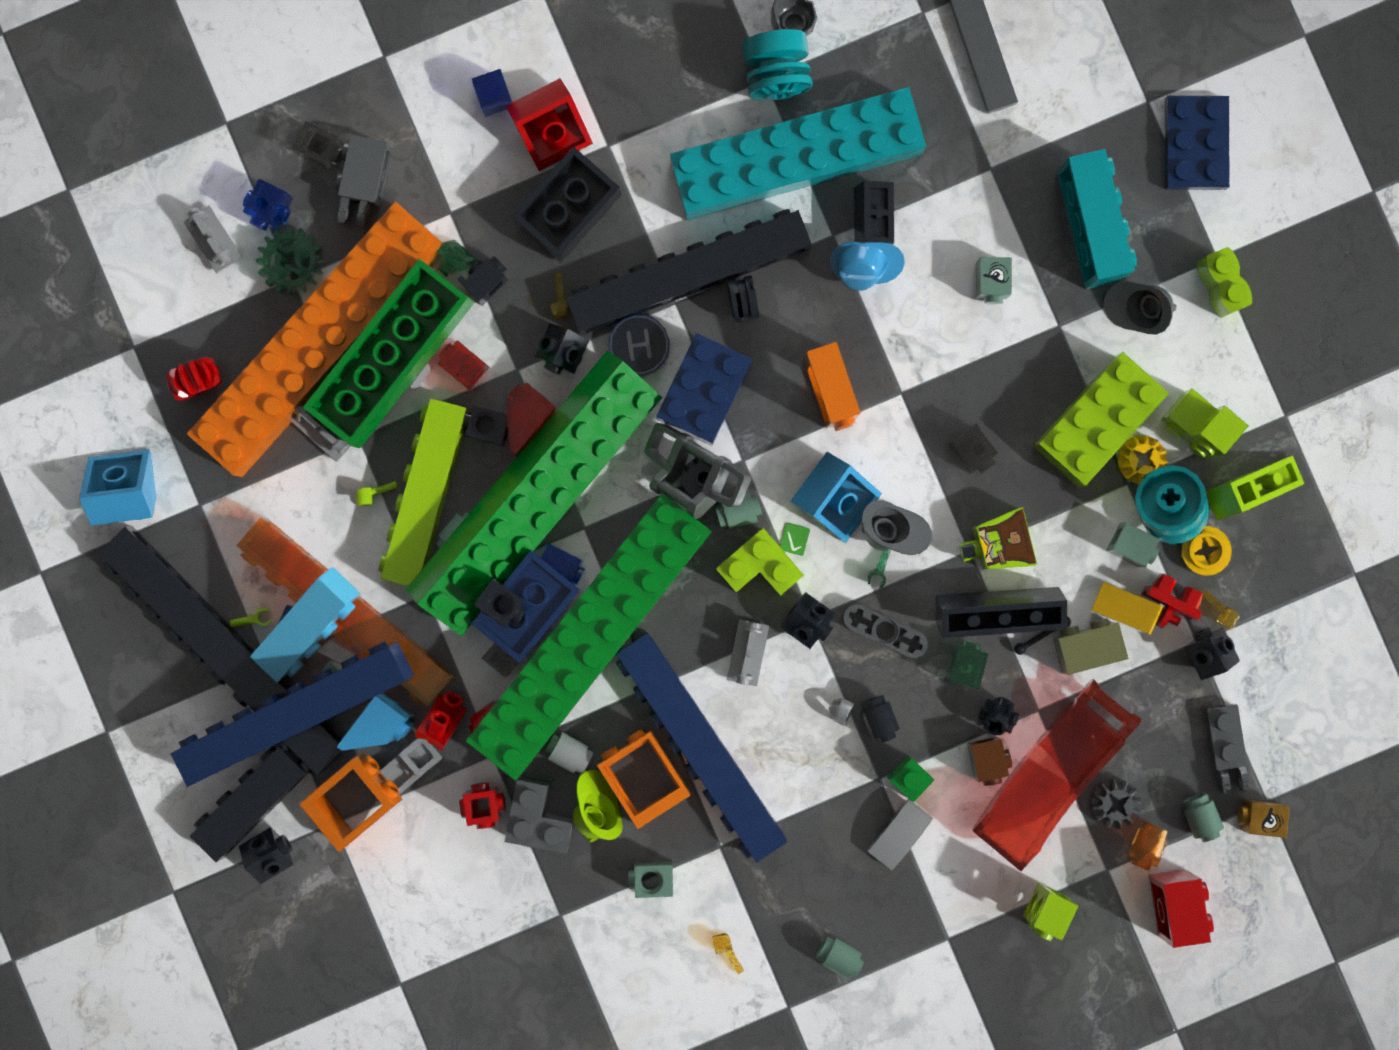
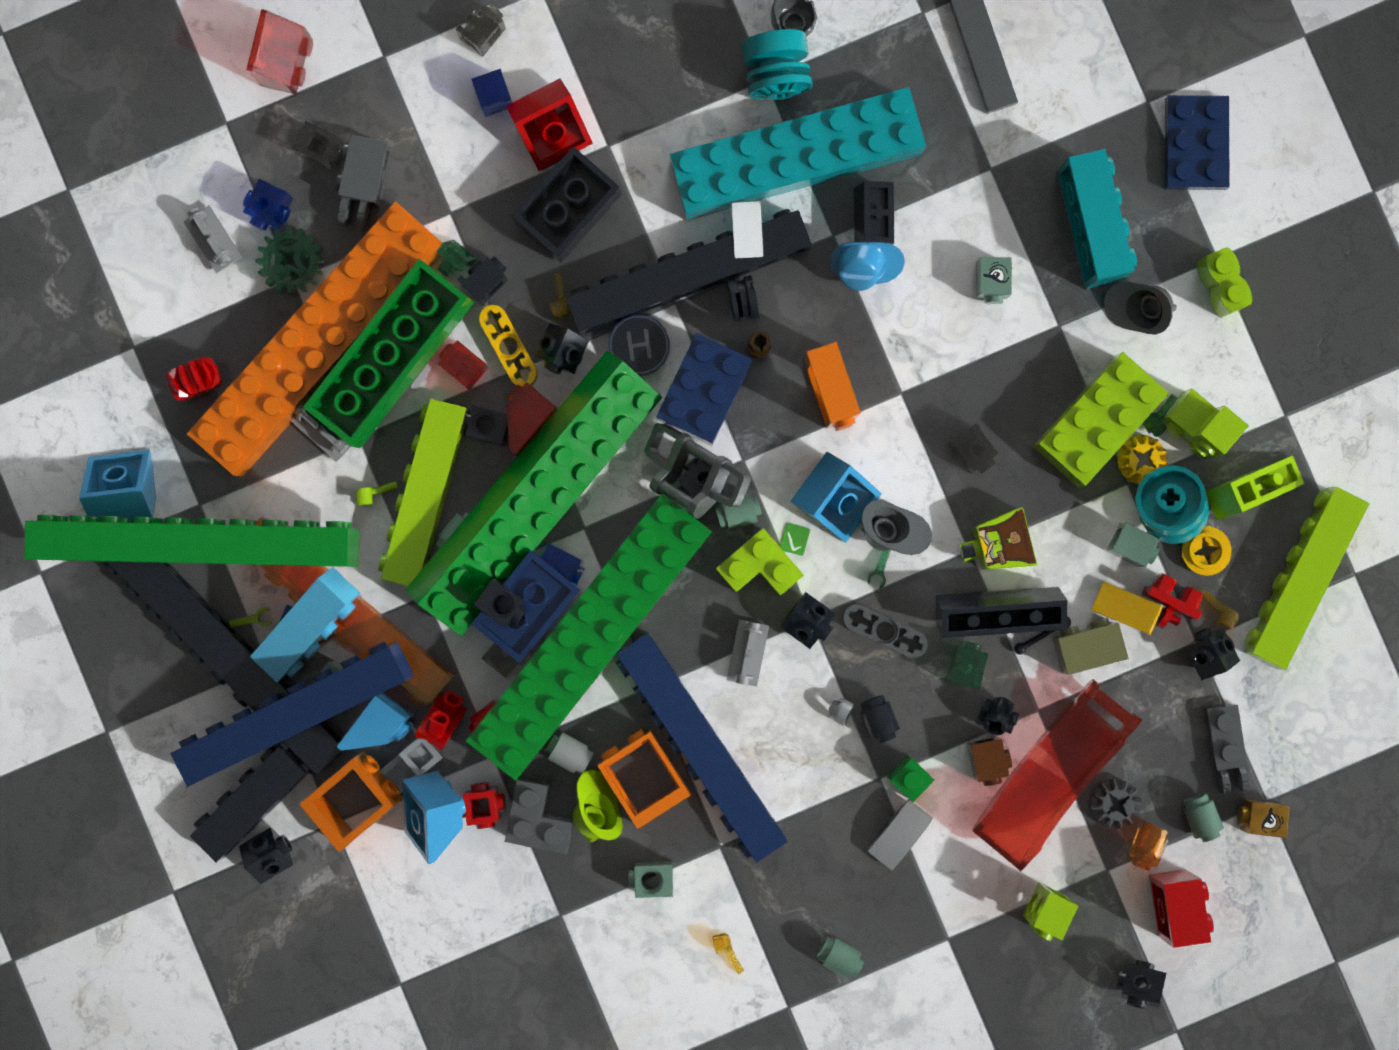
none -> green brick [24,515,360,567]
none -> clear red slope [246,9,313,95]
none -> dark azure slope [402,770,466,864]
none -> clear smoke brick [456,4,506,57]
none -> yellow beam [479,305,538,388]
none -> white sticker [732,201,763,258]
none -> dark brown pin [747,331,772,359]
none -> black brick [1117,960,1167,1009]
none -> clear green hand [1143,394,1178,437]
none -> lime brick [1244,486,1370,670]

